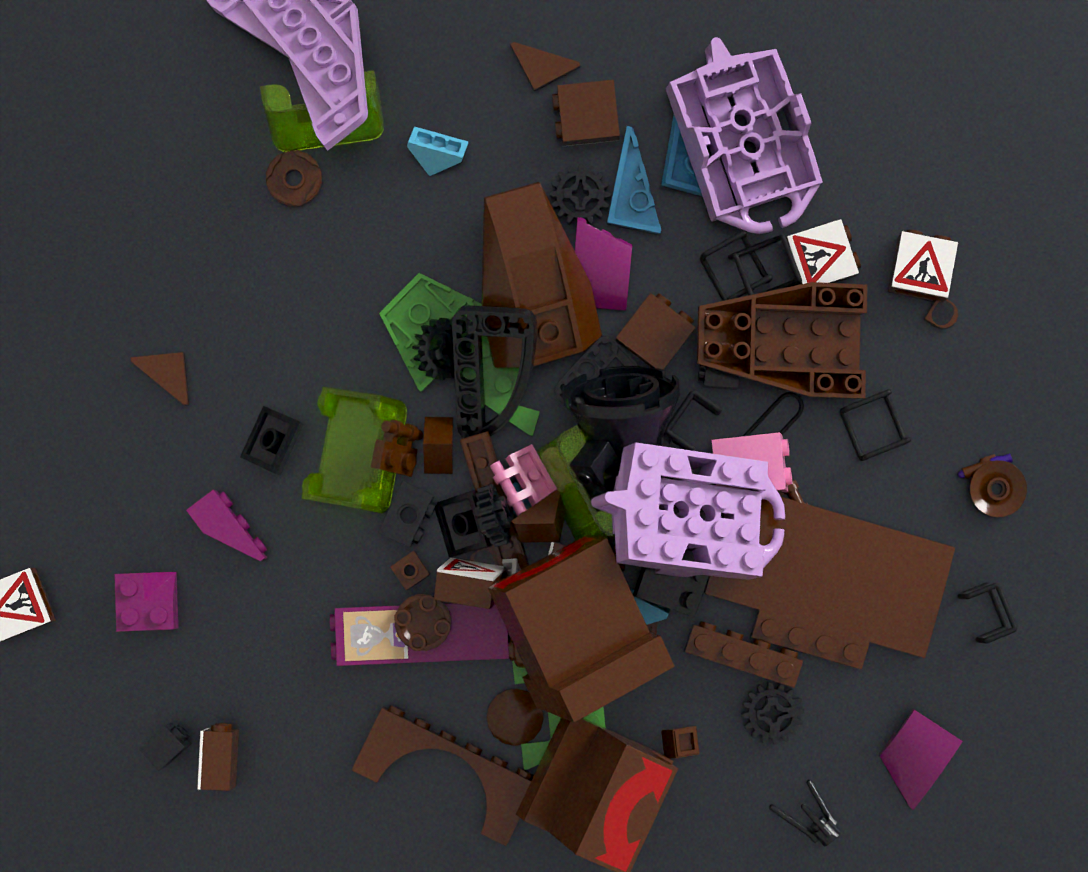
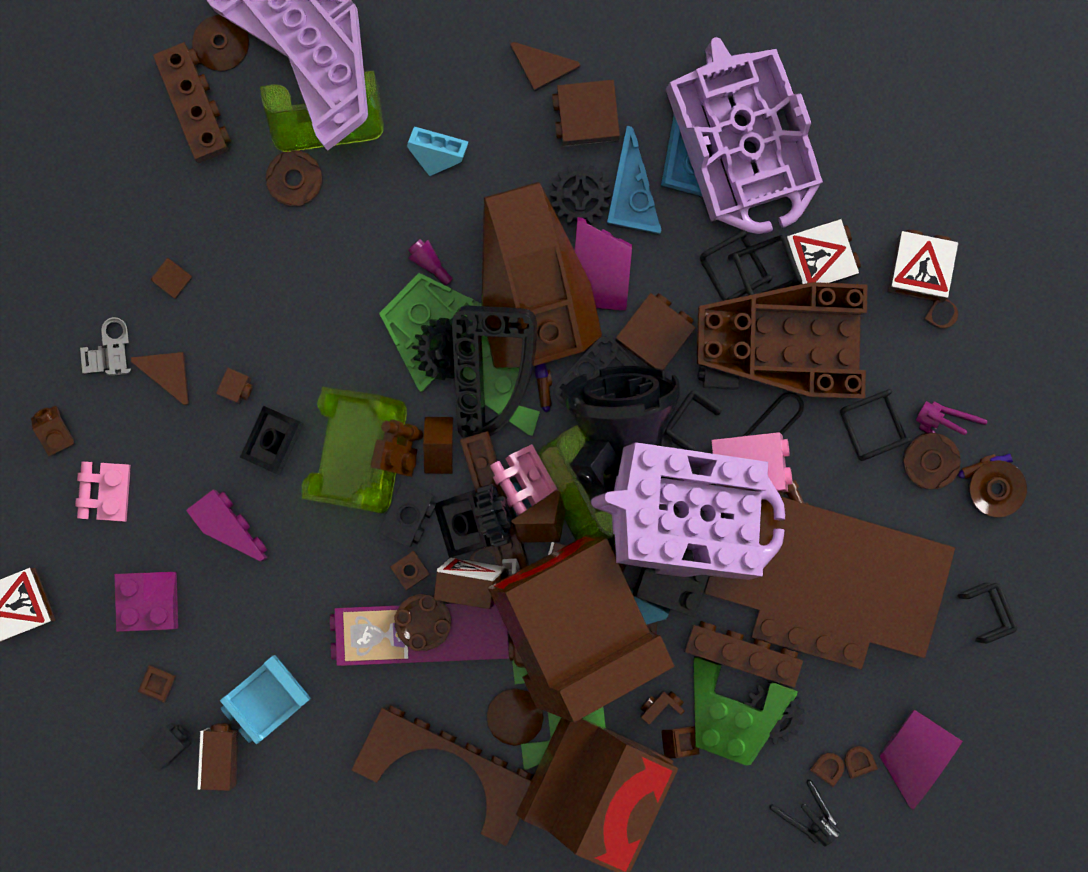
none -> reddish brown bracket [31,406,74,456]
none -> bright pink plate [75,462,131,522]
none -> light grey piece [80,317,131,376]
none -> reddish brown tile [138,665,176,703]
none -> reddish brown slope [151,258,192,299]
none -> reddish brown brick [153,42,231,163]
none -> reddish brown dish [192,15,249,71]
none -> reddish brown plate [216,368,253,404]
none -> medium azure panel [220,655,312,744]
none -> magenta cone [408,239,453,286]
none -> reddish brown piece [535,363,552,412]
none -> reddish brown bracket [640,691,685,725]
none -> bright green wing [693,657,798,766]
none -> reddish brown tile [809,753,844,787]
none -> reddish brown tile [844,746,878,779]
none -> reddish brown tile [903,432,961,489]
none -> magenta plant [915,401,987,435]

